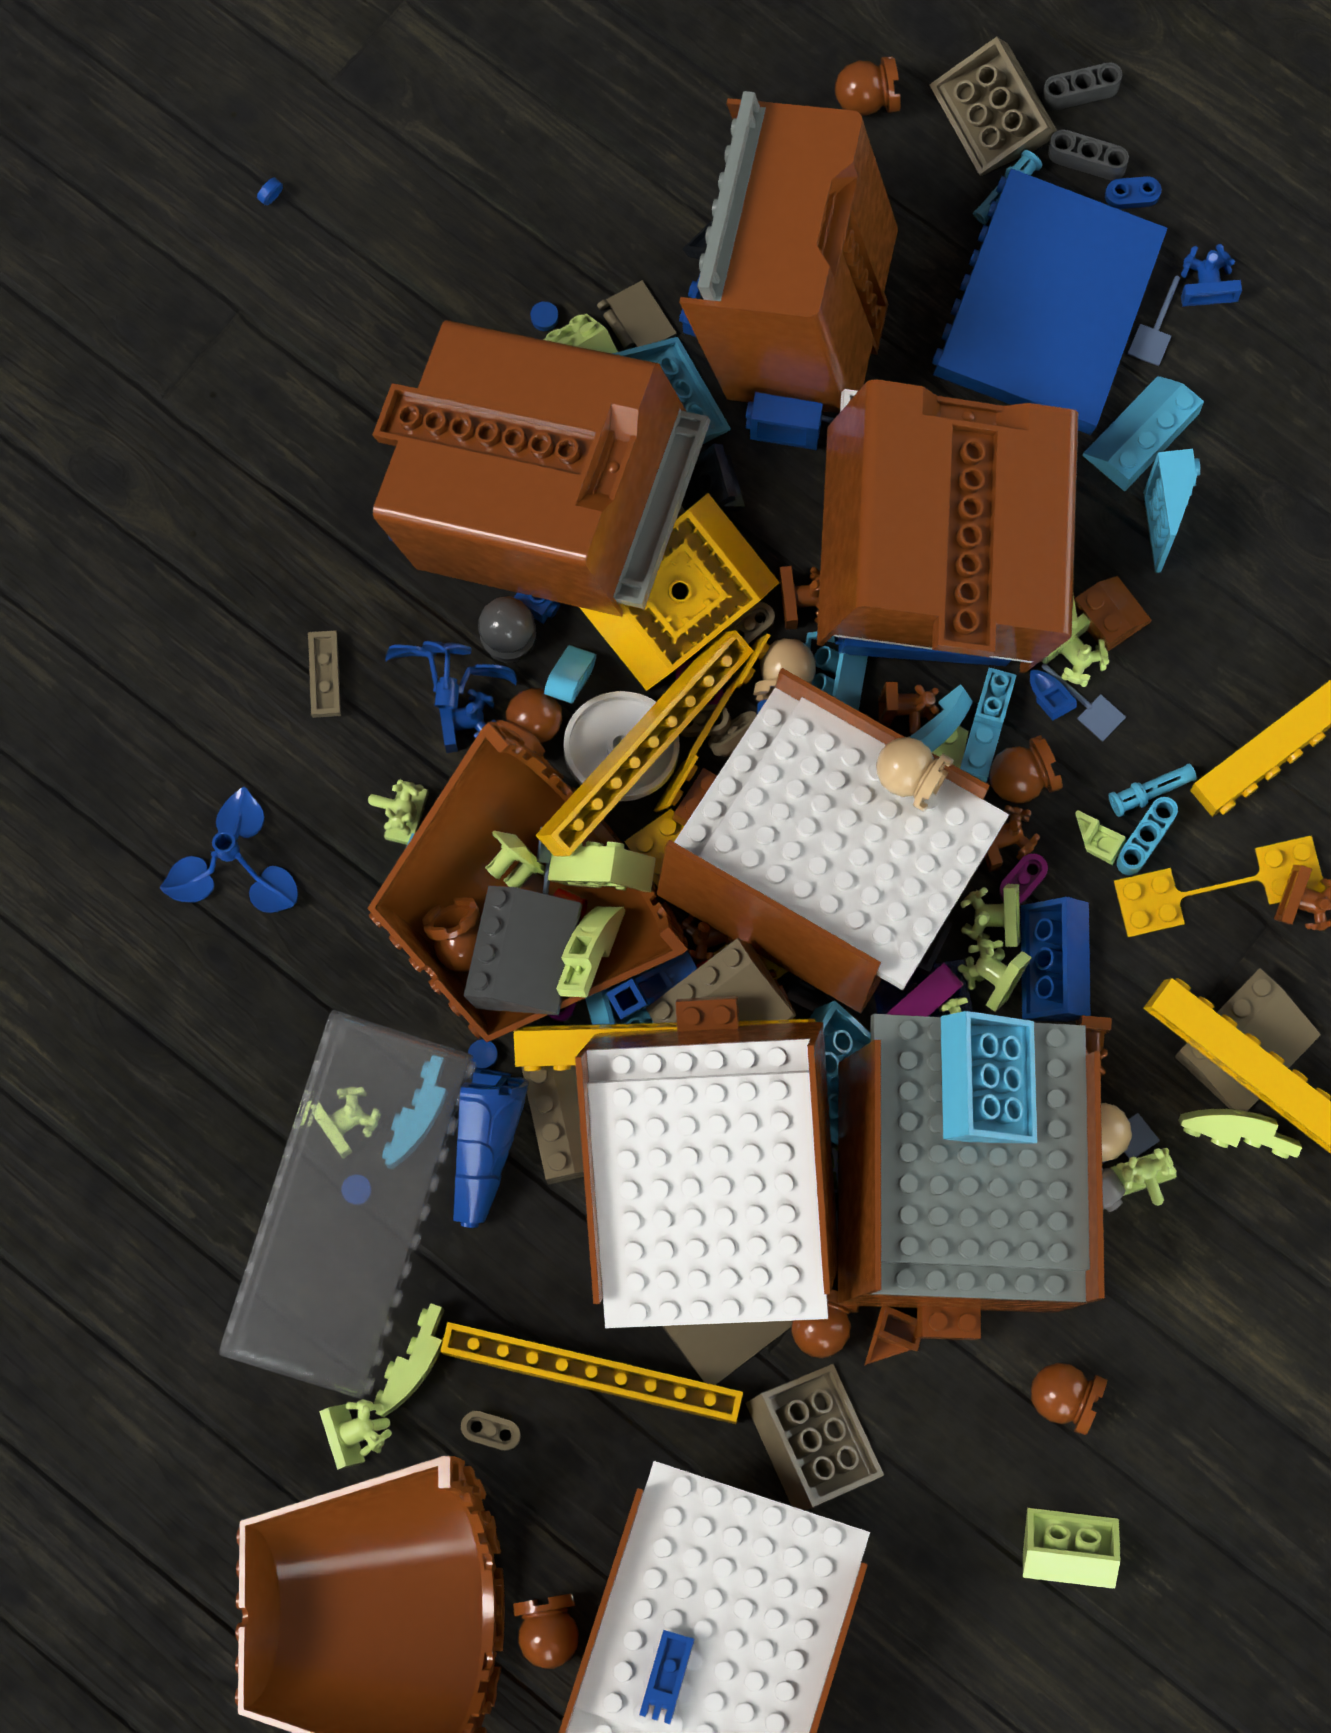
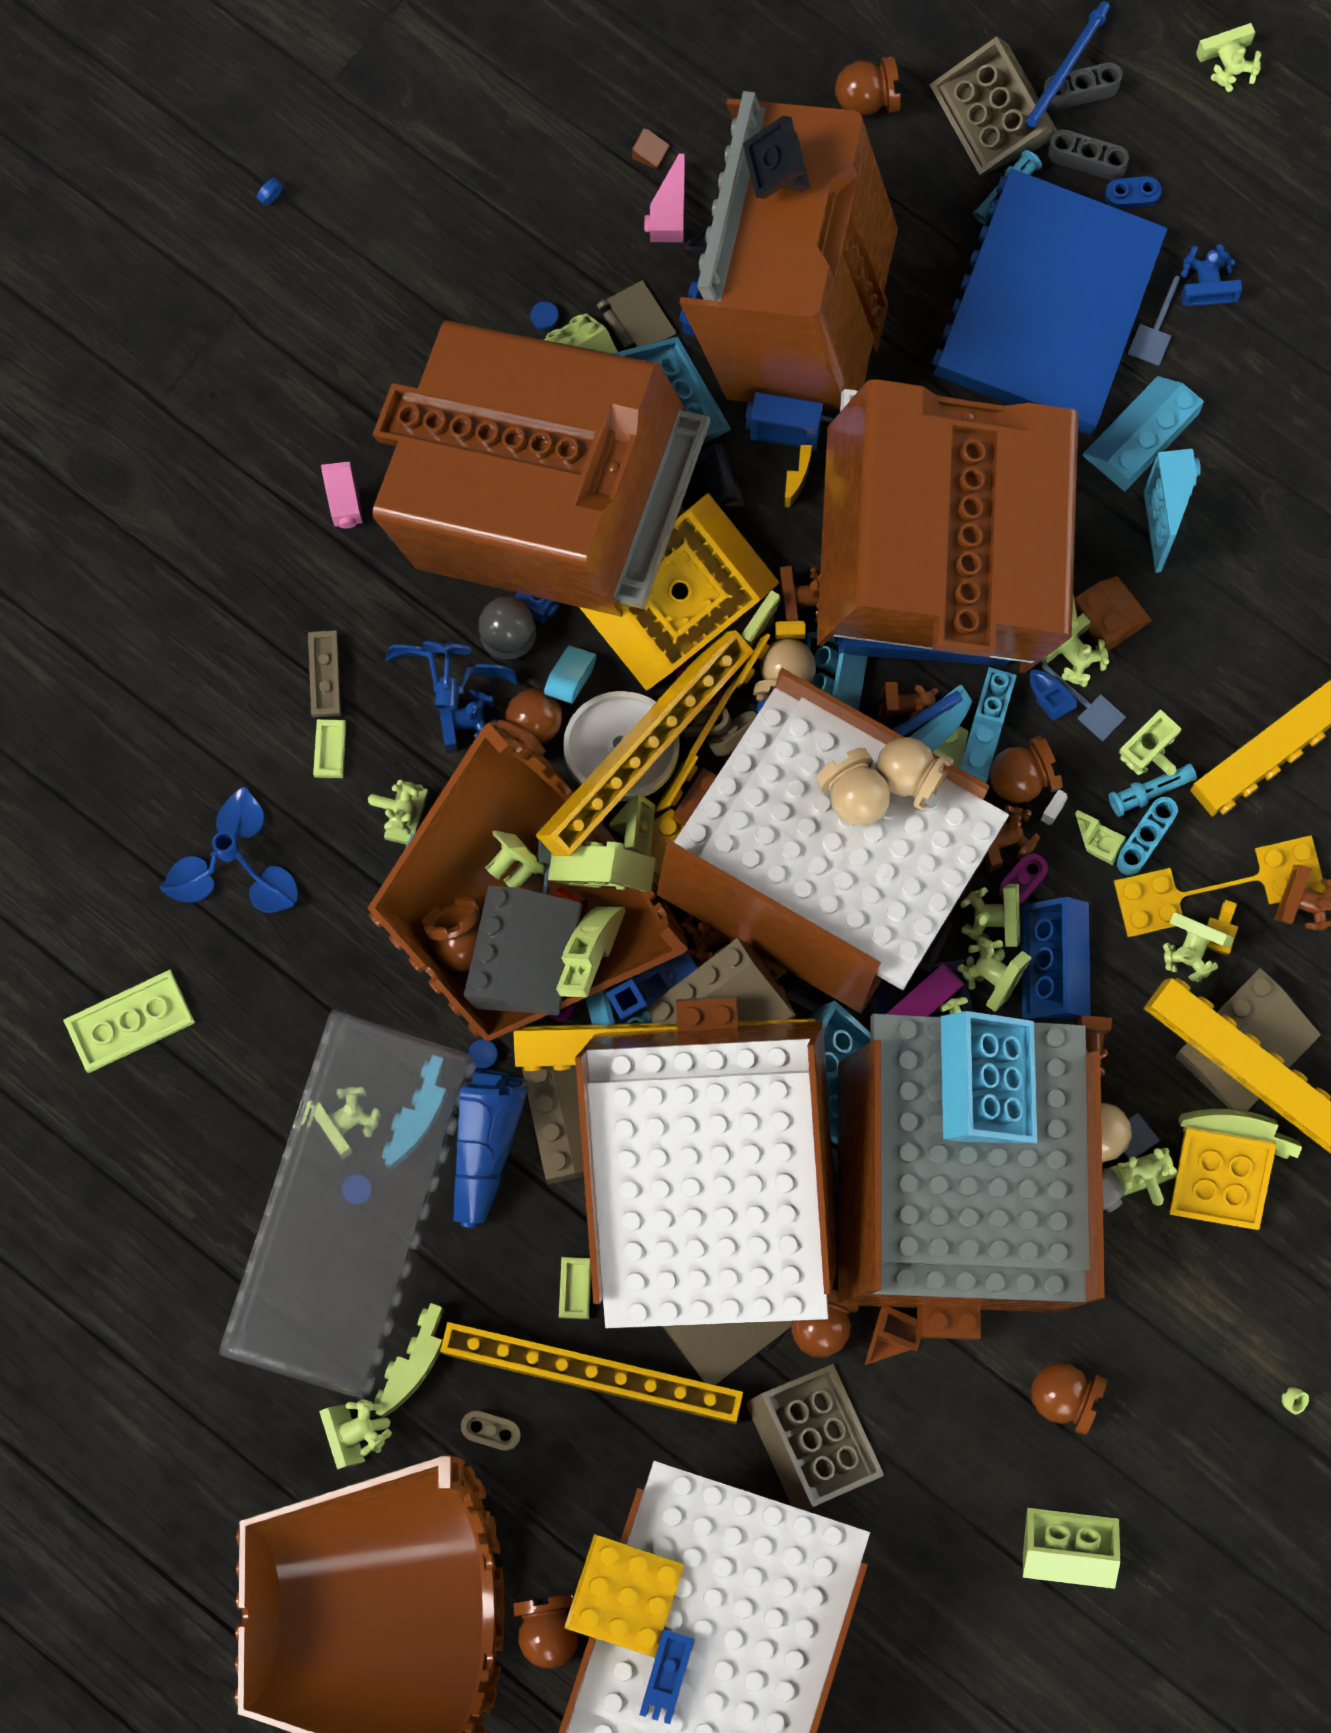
none -> yellowish green tile [64,970,195,1074]
none -> yellowish green tile [313,719,347,778]
none -> bright pink slope [321,461,363,528]
none -> yellowish green tile [559,1257,591,1319]
none -> yellow plate [564,1534,684,1658]
none -> yellowish green slope [609,795,655,856]
none -> dark orange slope [632,128,669,169]
none -> bright pink slope [644,154,685,243]
none -> yellowish green tile [741,590,780,648]
none -> black bracket [743,116,810,199]
none -> yellow slope [775,621,806,640]
none -> yellow slope [785,445,812,507]
none -> tan tile [816,748,890,826]
none -> blue bar [892,690,963,736]
none -> blue bar [1026,1,1110,127]
none -> white tile [1041,790,1068,825]
none -> yellowish green piece [1119,709,1182,776]
none -> yellowish green piece [1163,912,1234,982]
none -> yellow plate [1169,1126,1276,1230]
none -> yellowish green piece [1196,23,1261,92]
none -> yellow plate [1207,900,1238,956]
none -> yellowish green hinge [1282,1387,1309,1414]

